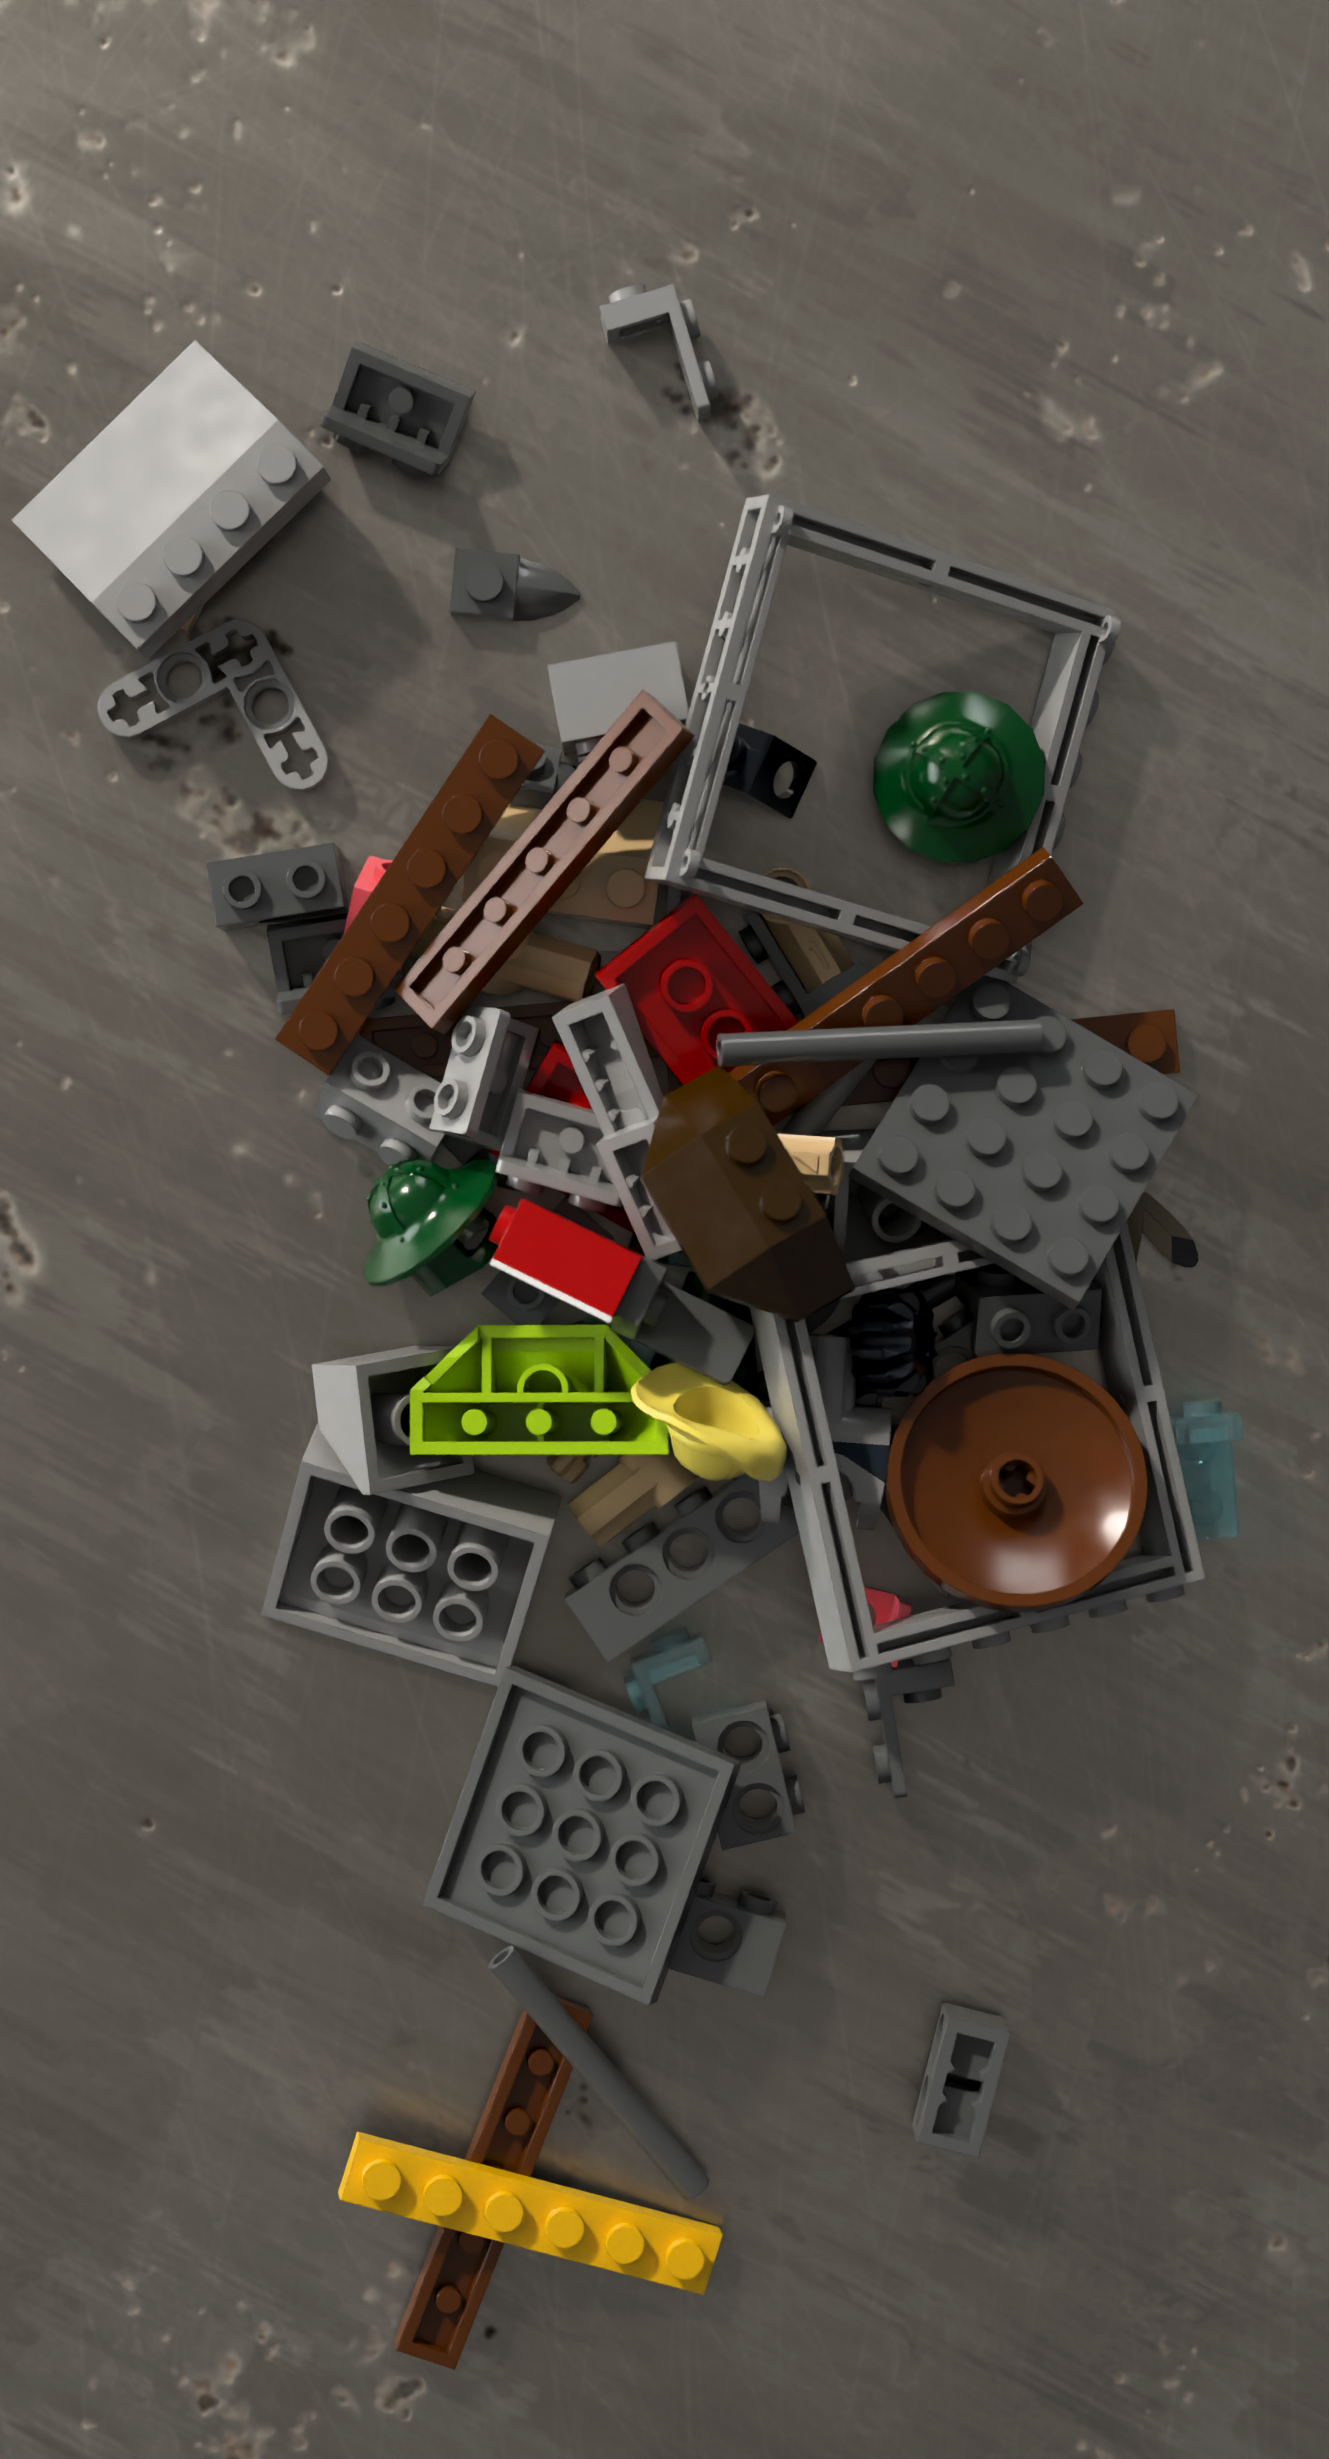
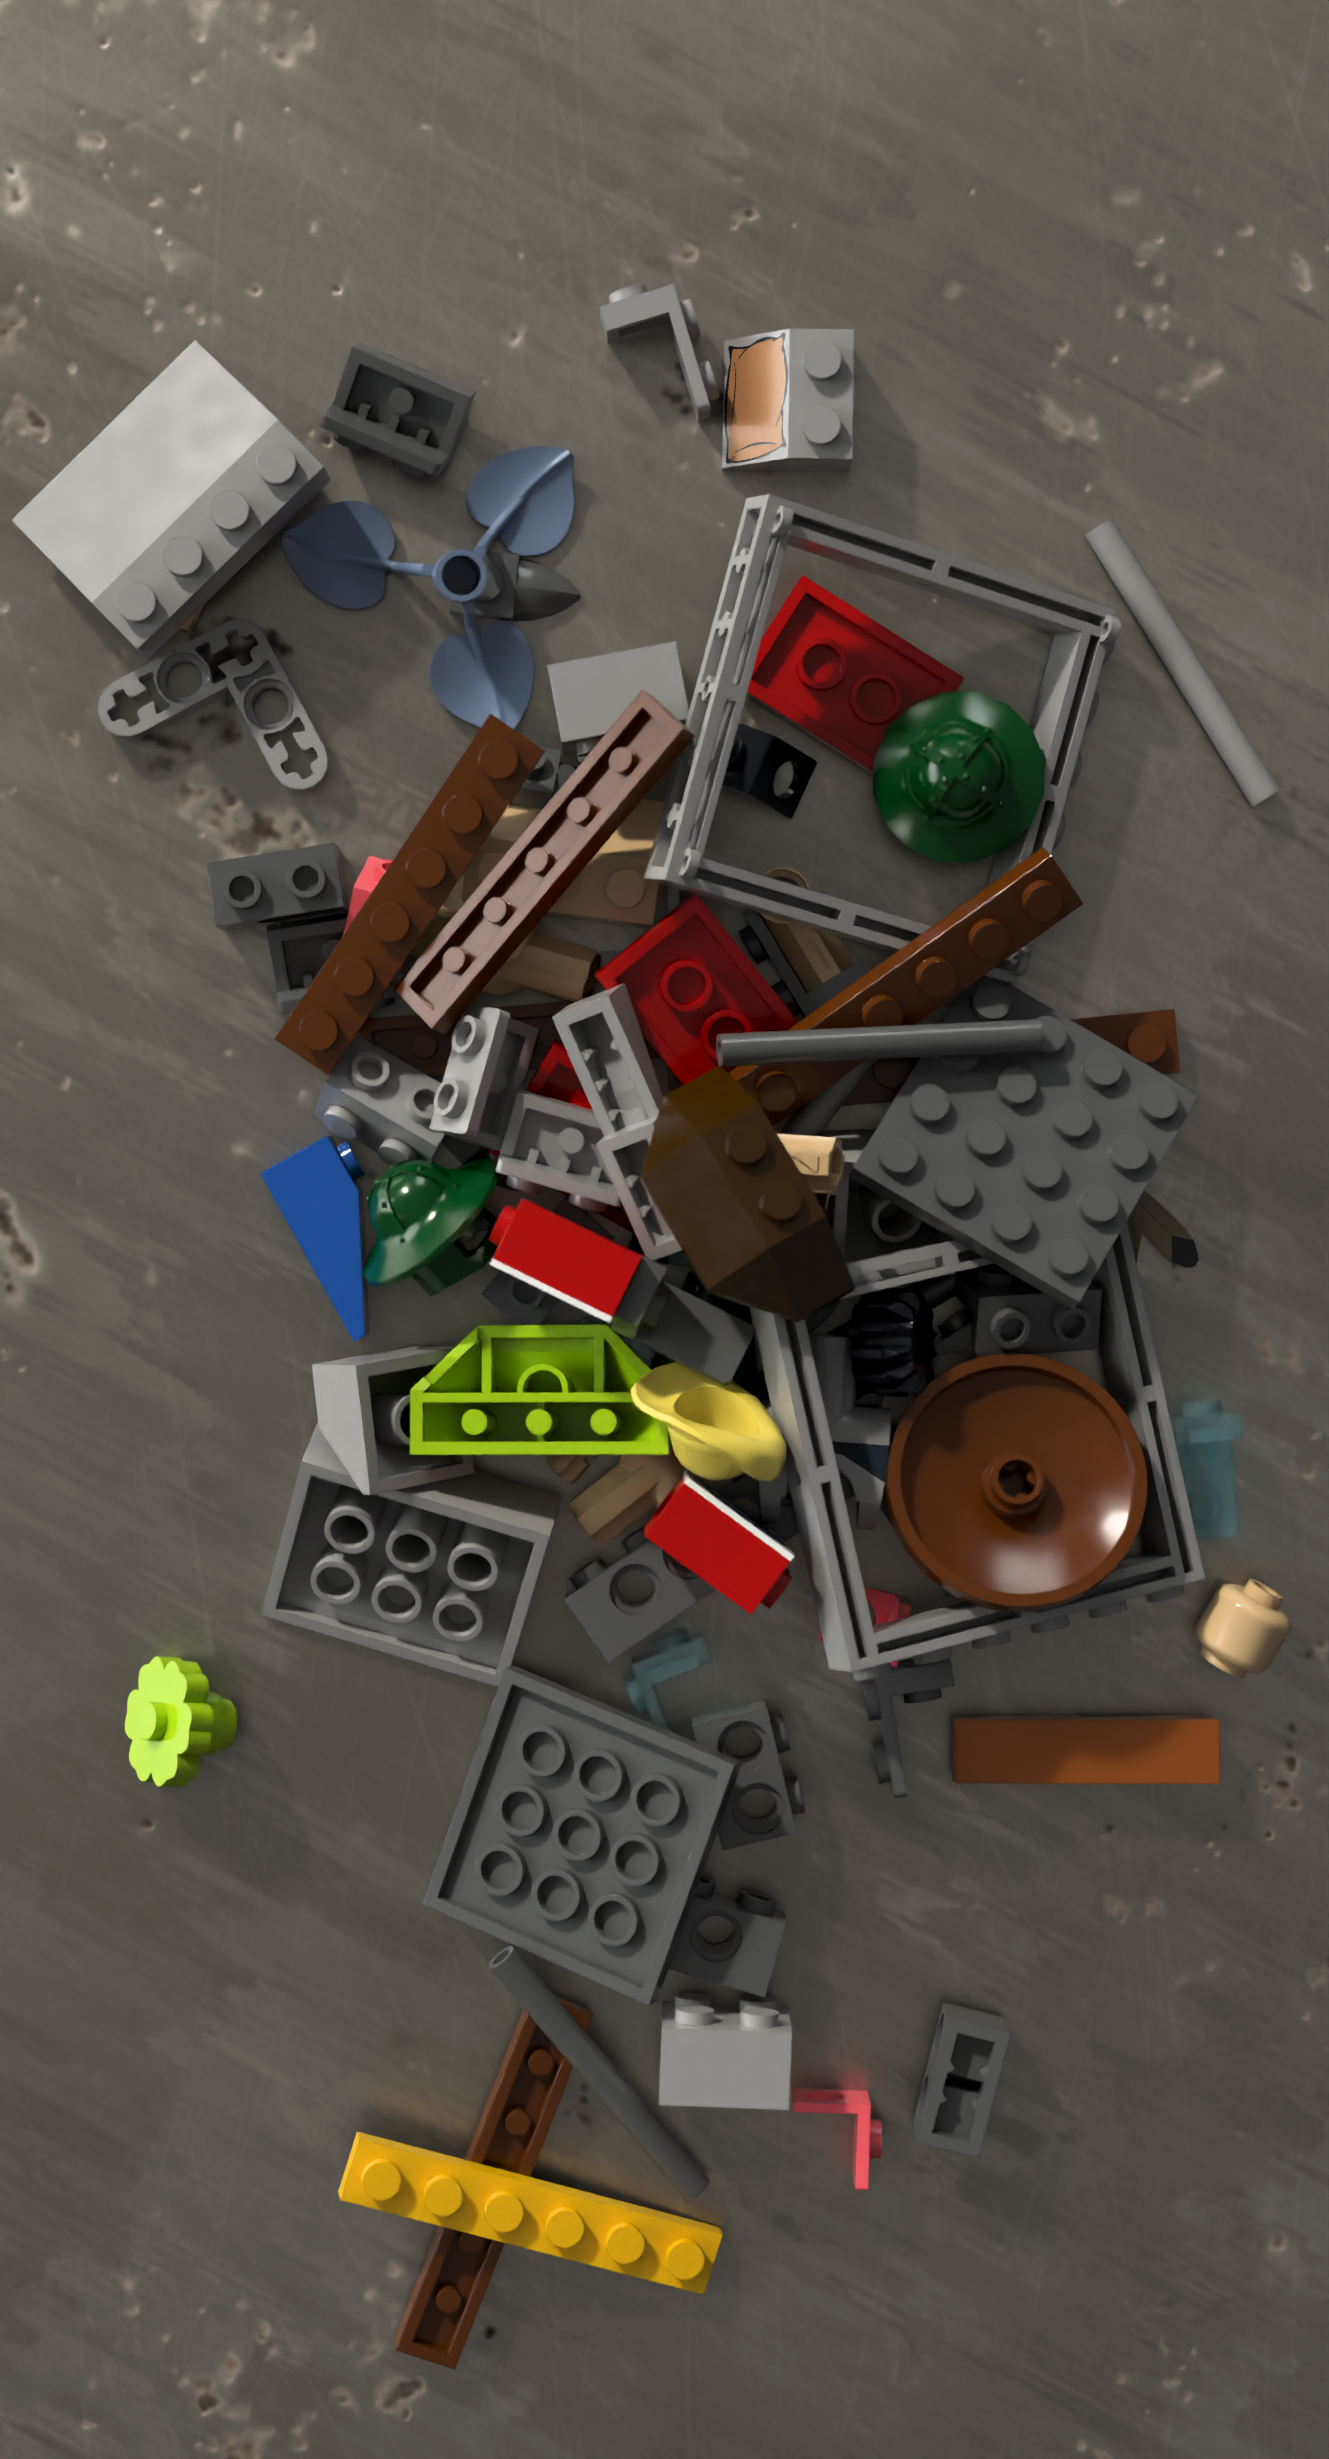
none -> lime plant [125,1656,237,1788]
none -> blue slope [260,1136,369,1342]
none -> sand blue plant [281,446,575,729]
none -> red piece [644,1469,794,1615]
none -> light grey brick [659,1992,792,2110]
none -> light grey slope [722,328,854,472]
none -> red plate [747,575,964,775]
none -> coral bracket [792,2089,882,2190]
none -> dark orange slope [952,1714,1220,1784]
none -> light grey piece [1085,519,1279,807]
none -> tan head [1195,1579,1291,1678]

